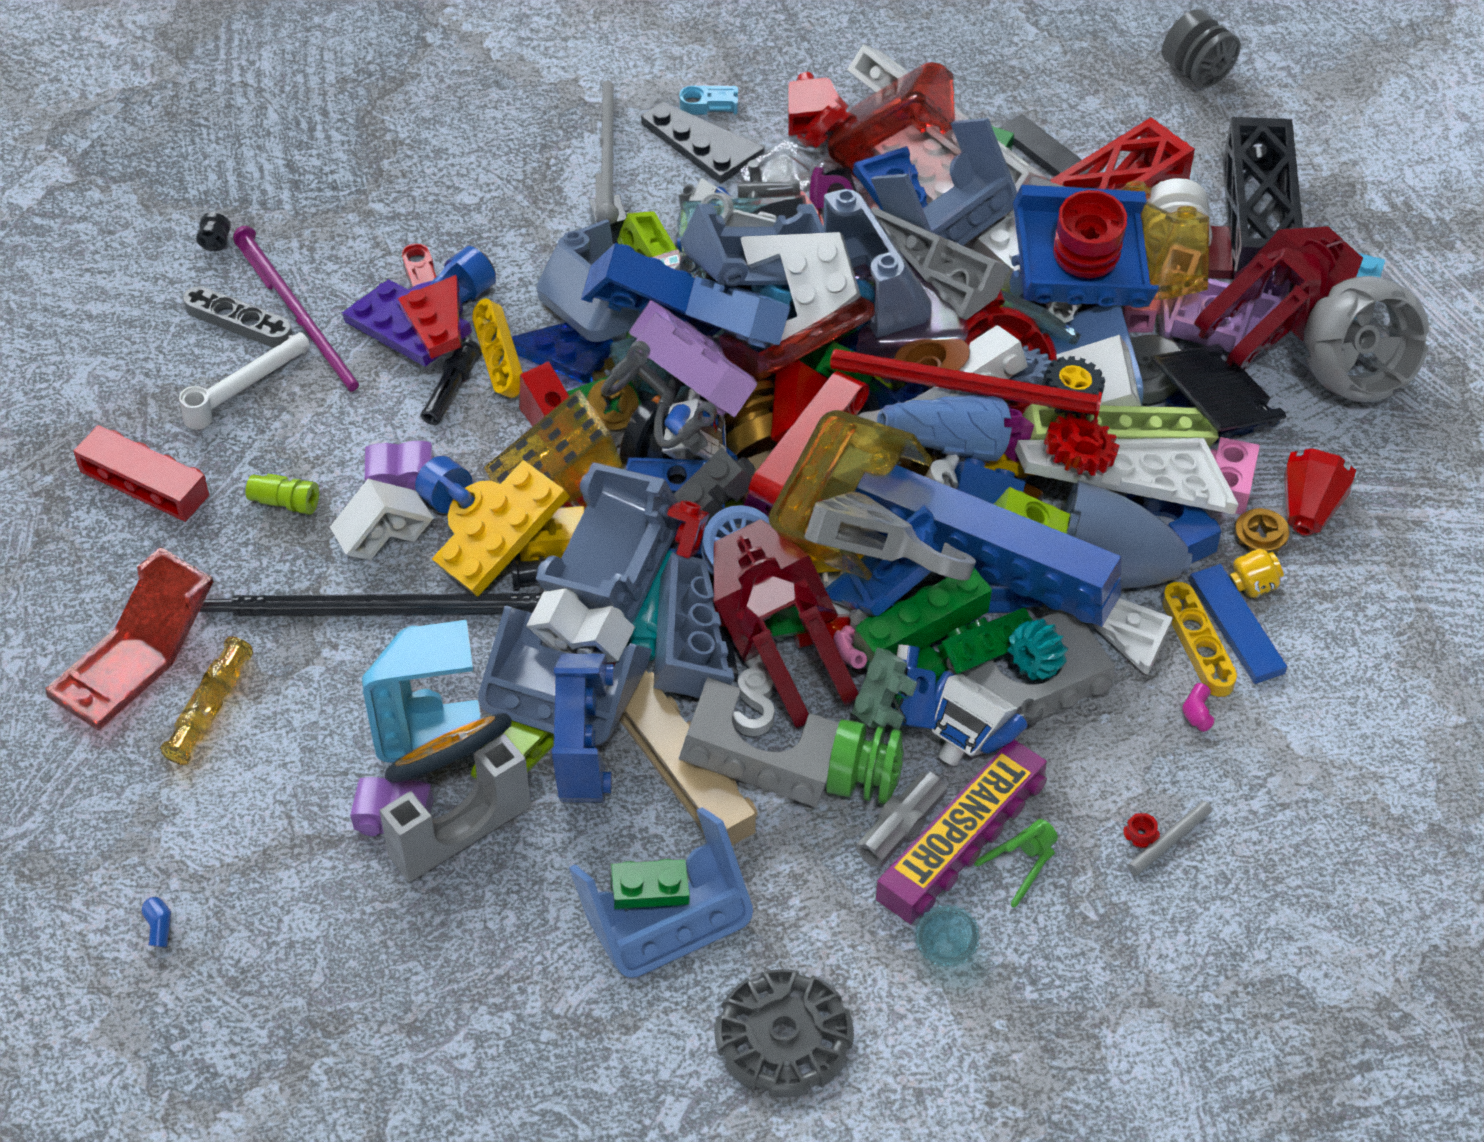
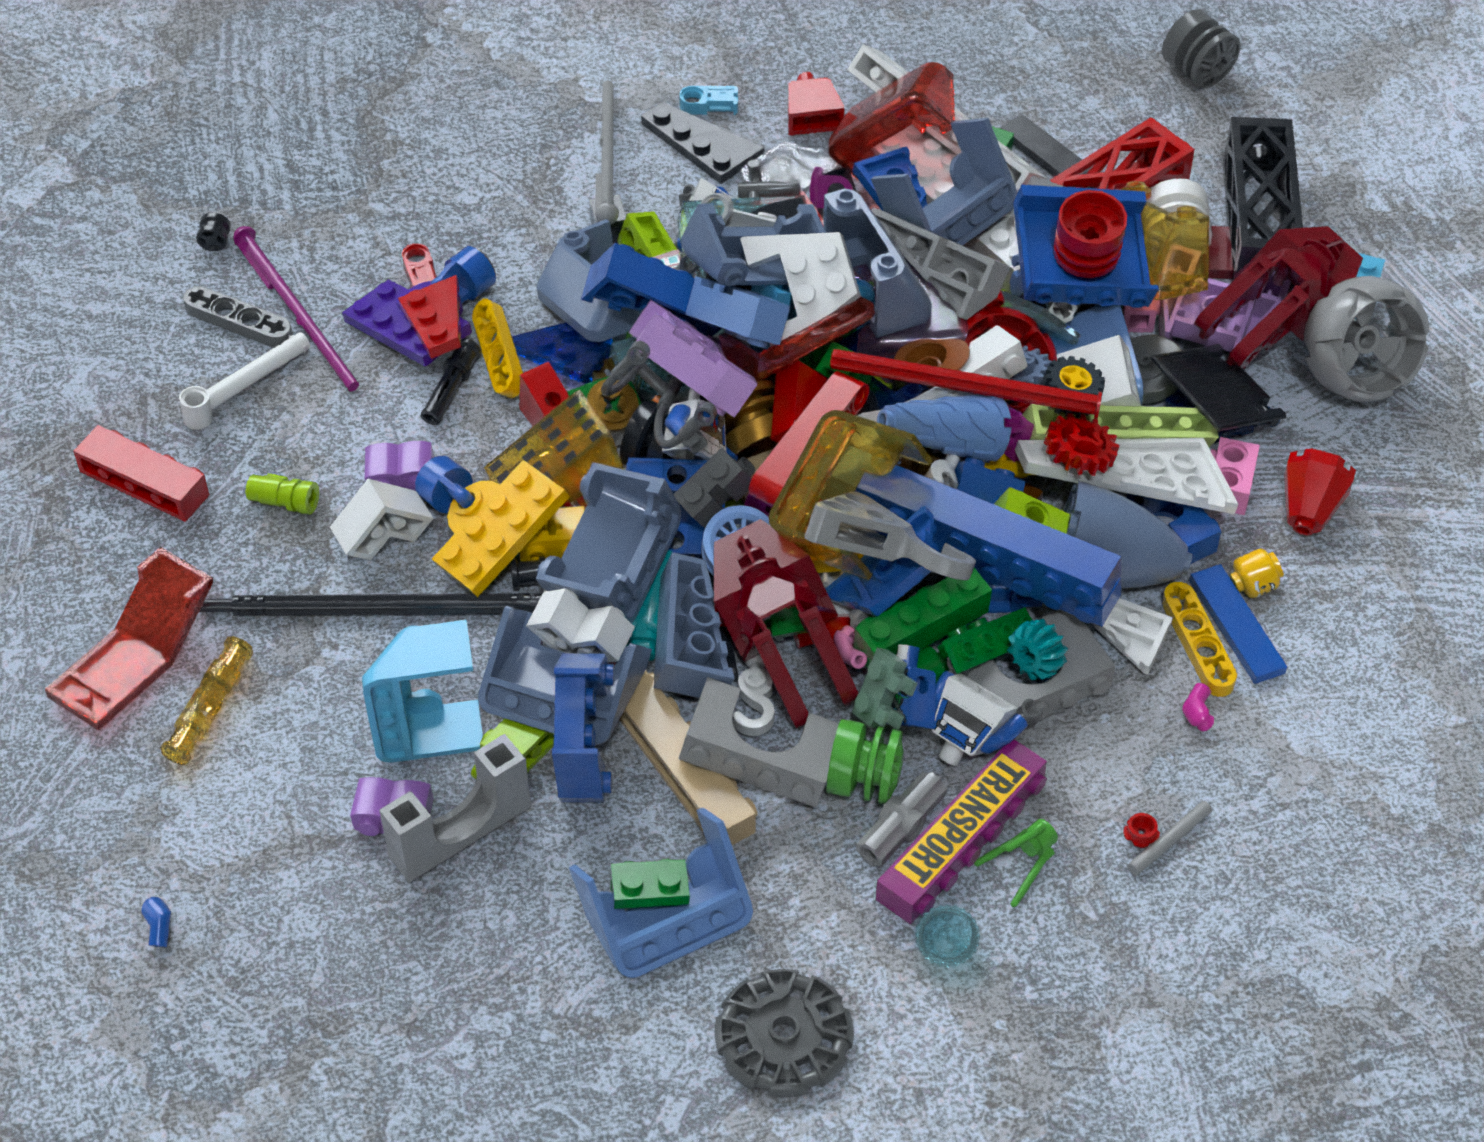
black wedge [385,713,512,783] -> none
red bracket [667,500,709,559] -> none
red plate [797,97,850,149] -> none
pearl gold gear [1234,508,1290,553] -> none

